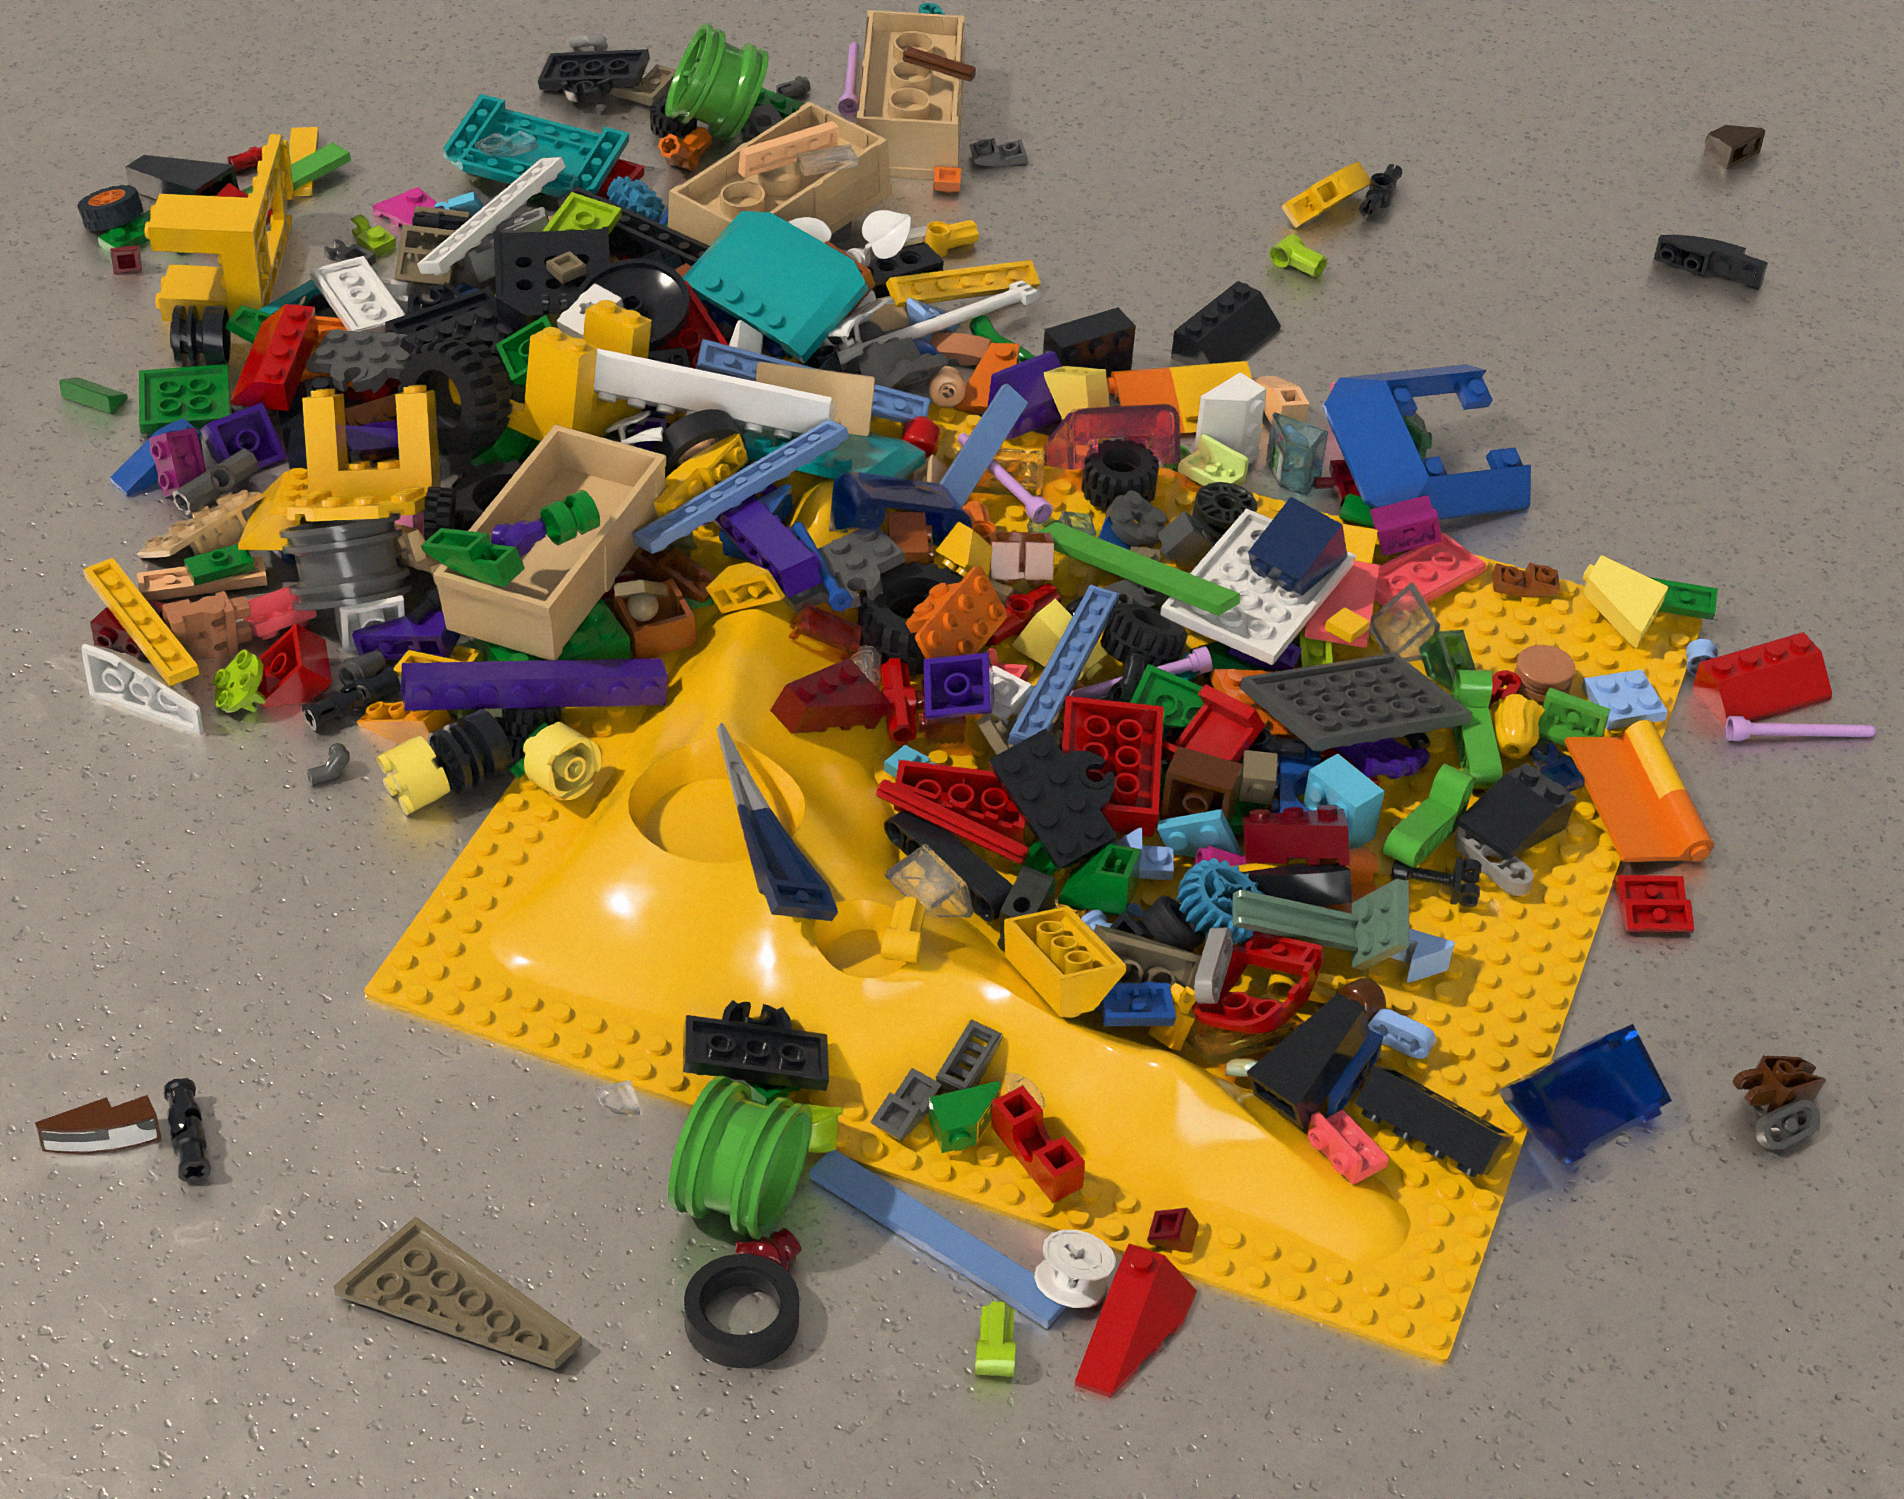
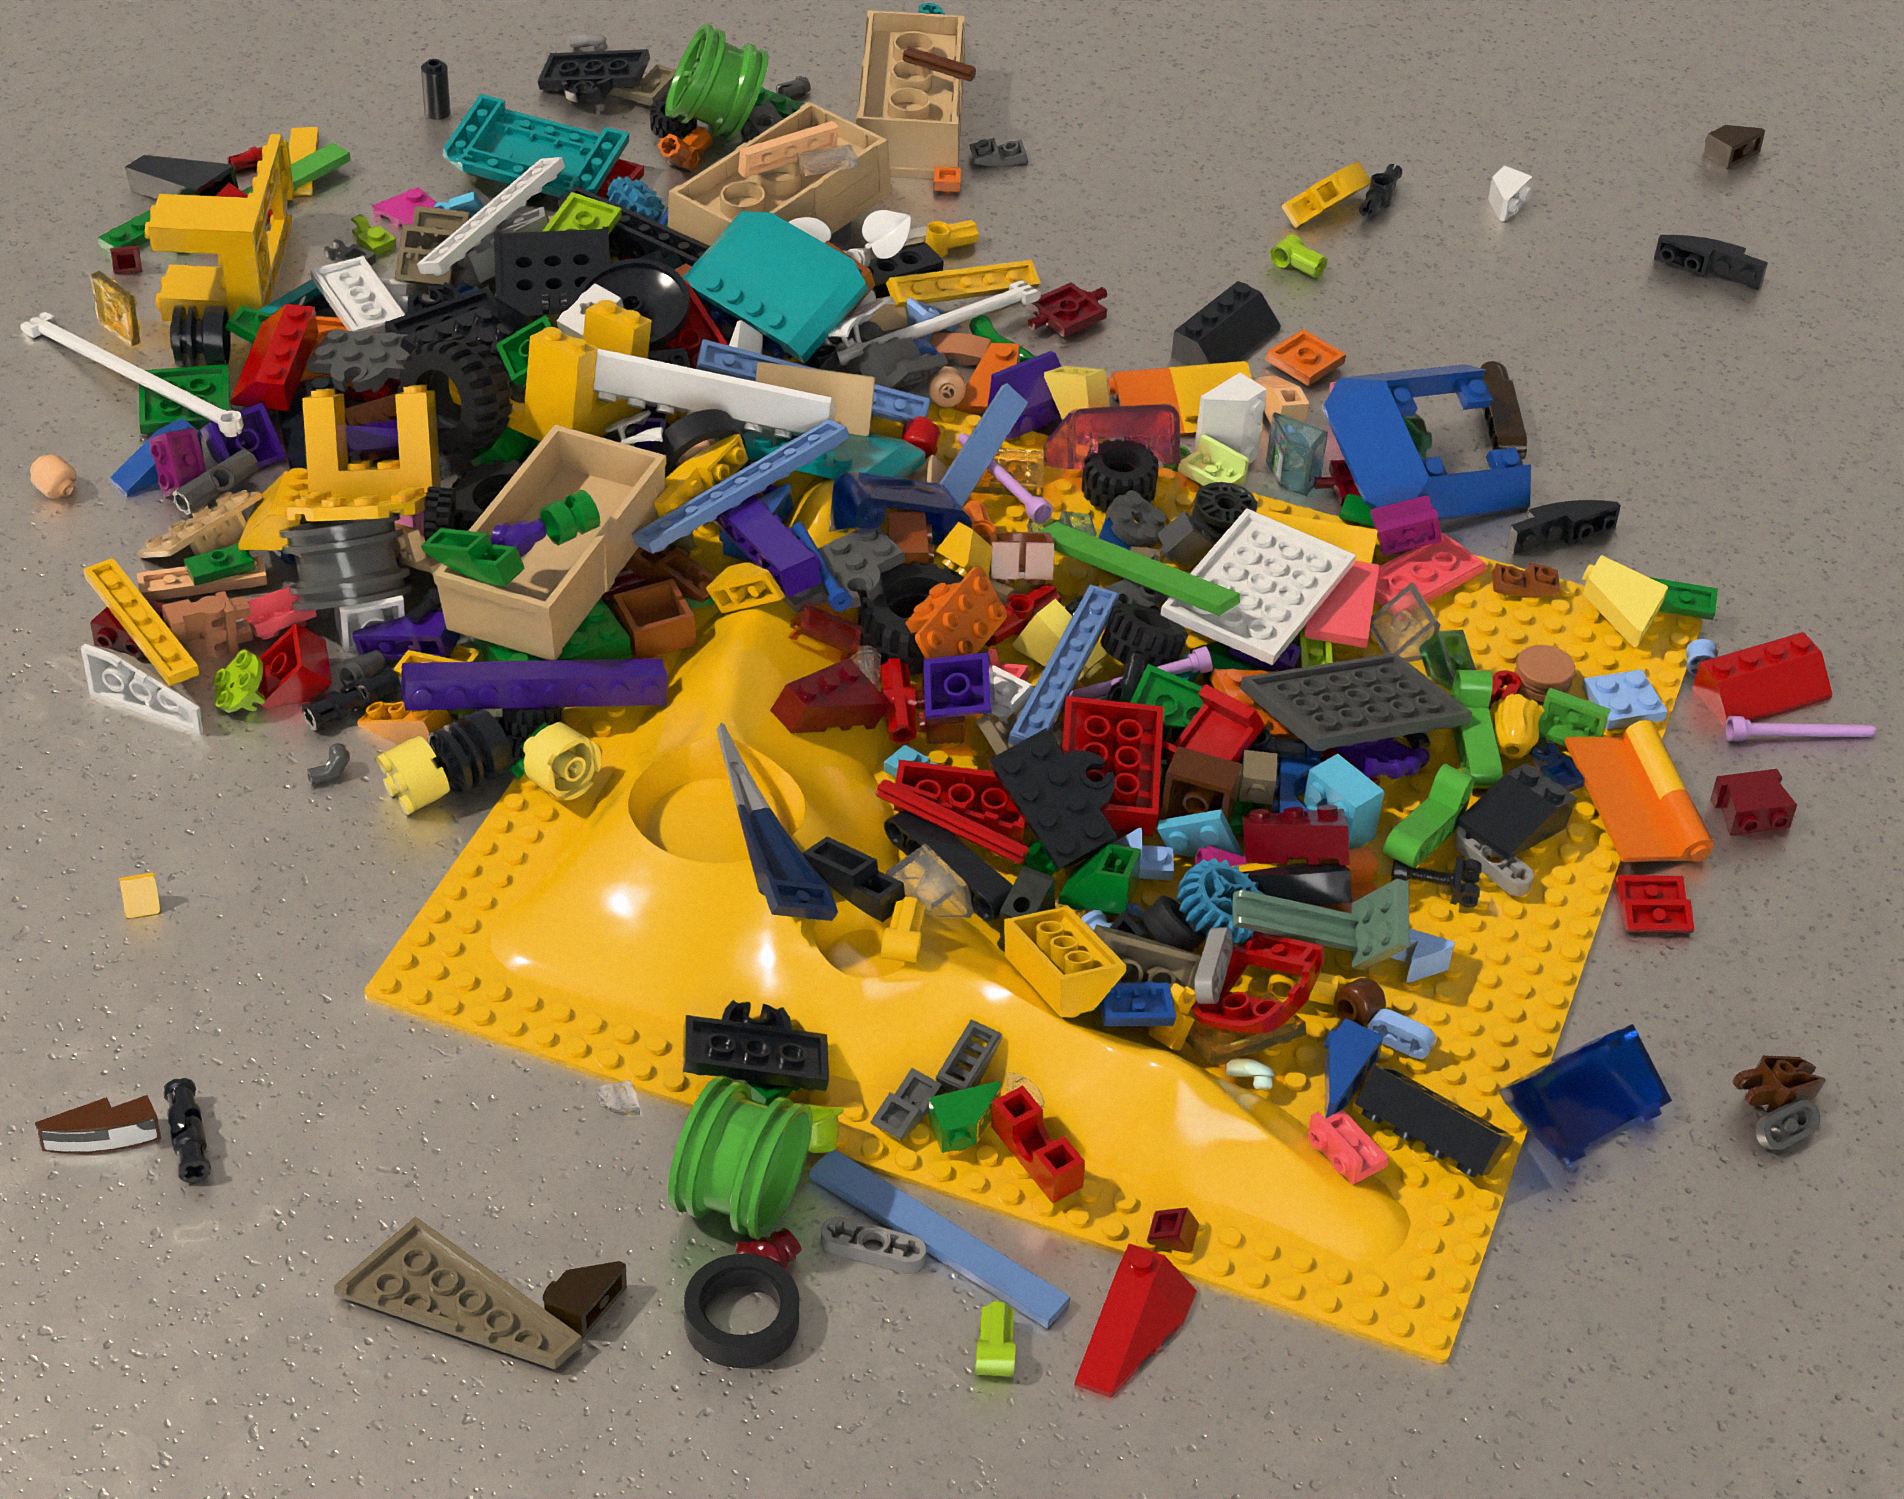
green slope [59,377,128,414] -> none
black wheel [77,185,144,231] -> none
black axle [412,212,469,231] -> none
clear light blue slope [474,131,538,157] -> none
dark tan tile [546,251,587,284] -> none
dark tan tile [614,579,668,622] -> none
lavender piece [838,42,859,116] -> none
white piece [1034,1230,1116,1308] -> none
black brick [1043,307,1136,378] -> none
black slope [1247,993,1370,1129] -> none
dark blue slope [1248,497,1347,596] -> none
yellow tile [1325,607,1370,644] -> none
none -> white hinge [20,312,244,437]
none -> light nougat head [30,454,77,499]
none -> clear yellow plate [90,271,141,347]
none -> yellow slope [119,872,161,919]
none -> black brick [421,59,451,120]
none -> dark brown slope [543,1261,627,1340]
none -> black slope [803,836,905,922]
none -> light grey beam [821,1216,926,1274]
none -> dark red plate [1028,282,1107,337]
none -> orange plate [1266,329,1346,386]
none -> dark brown piece [1480,361,1527,459]
none -> white slope [1488,165,1533,222]
none -> black slope [1506,500,1621,555]
none -> dark red hips [1710,769,1797,835]

